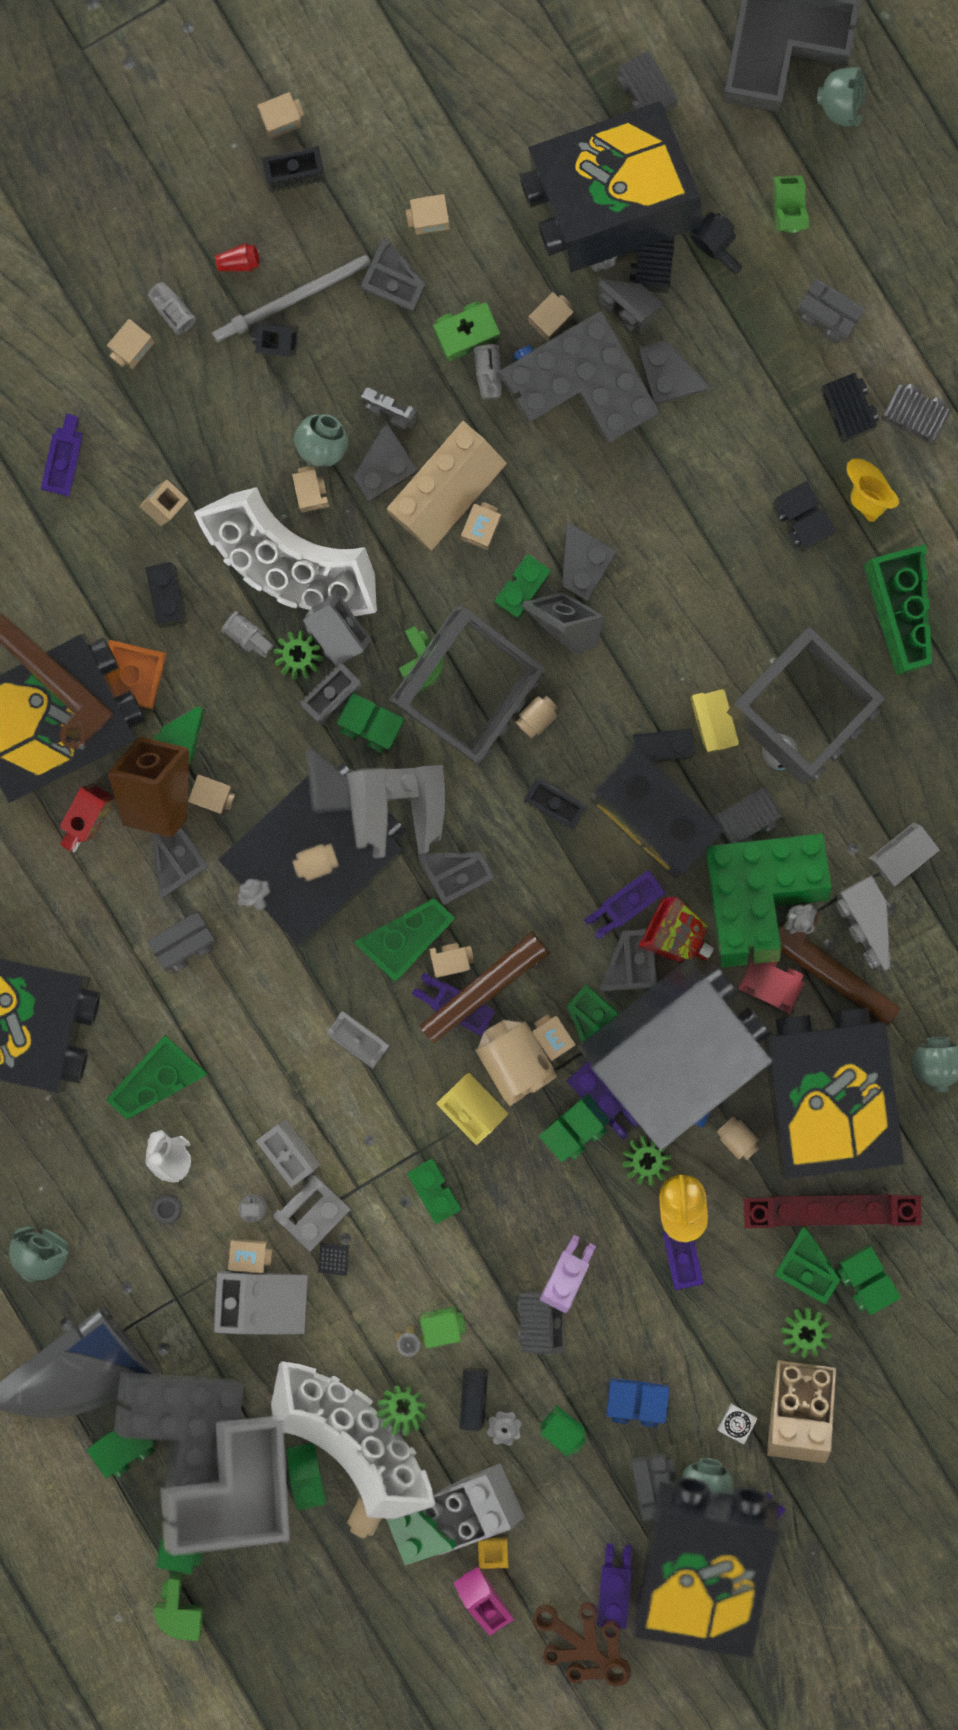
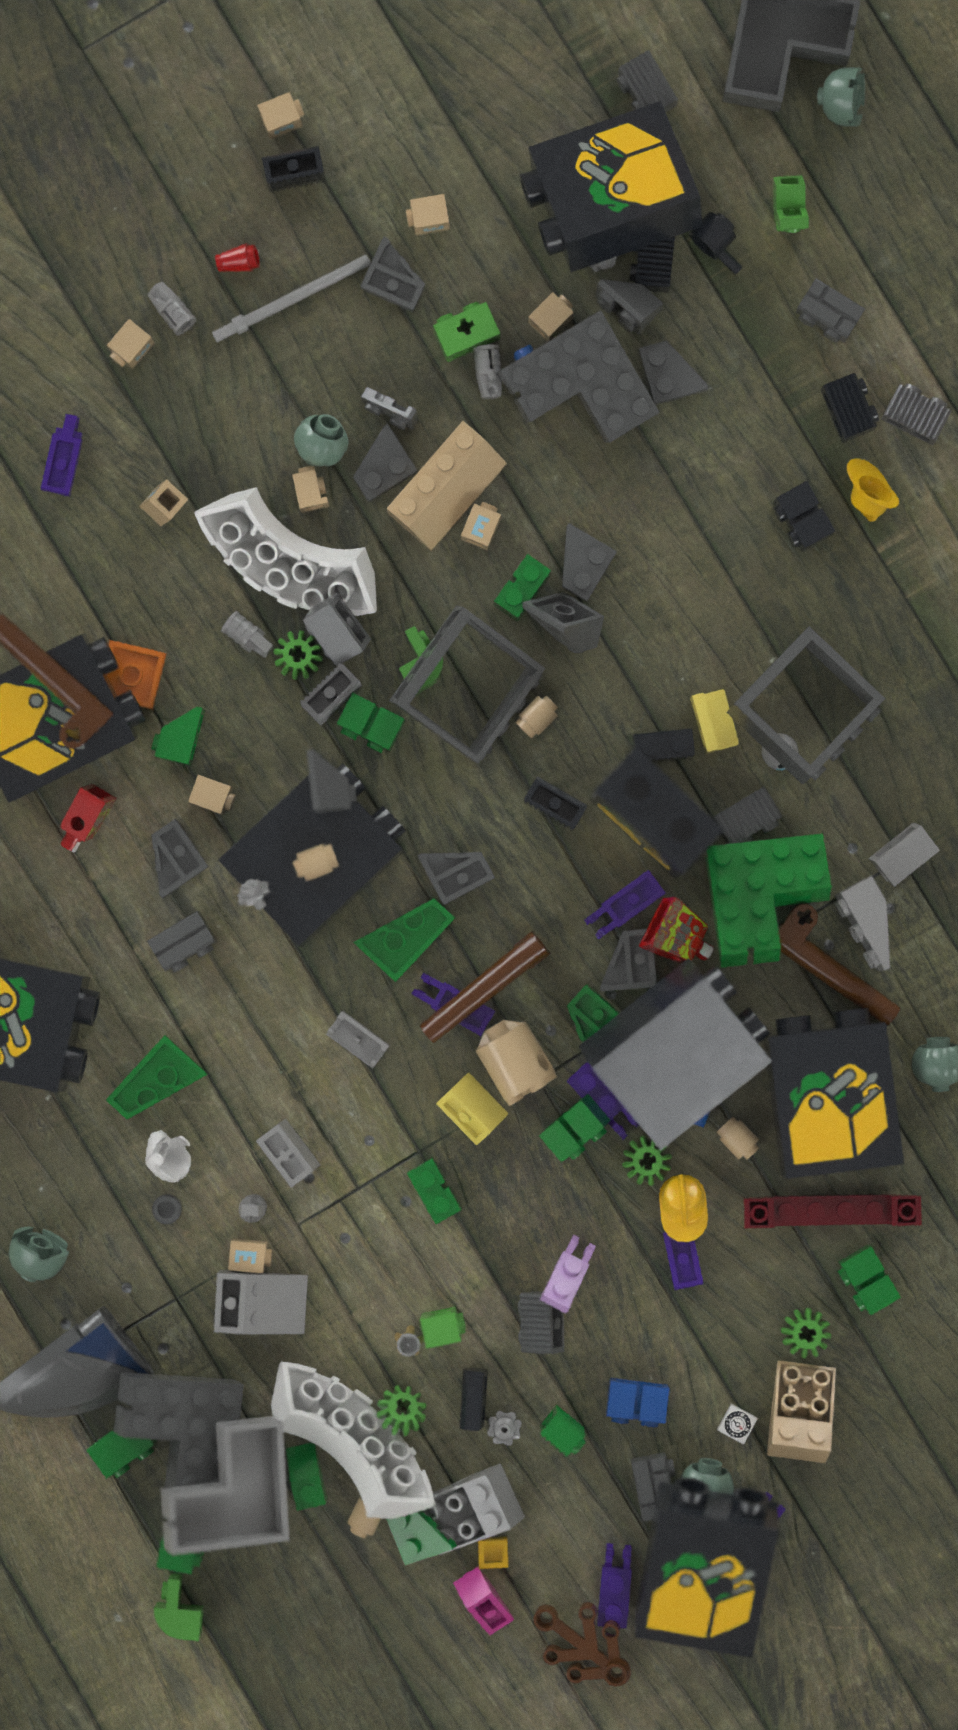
reddish brown slope [108,736,189,838] -> none
black brick [145,562,188,628] -> none
black brick [252,322,299,357] -> none
light grey plate [272,1173,351,1252] -> none
black slope [318,1243,350,1276] -> none
light grey wedge [346,765,445,858] -> none
tan brick [429,943,475,978] -> none
tan brick [532,1014,575,1061] -> none
coral cylinder [738,960,805,1014] -> none
green wing [774,1225,840,1305] -> none
light grey plant [784,904,817,934] -> none
green wedge [863,544,932,676] -> none

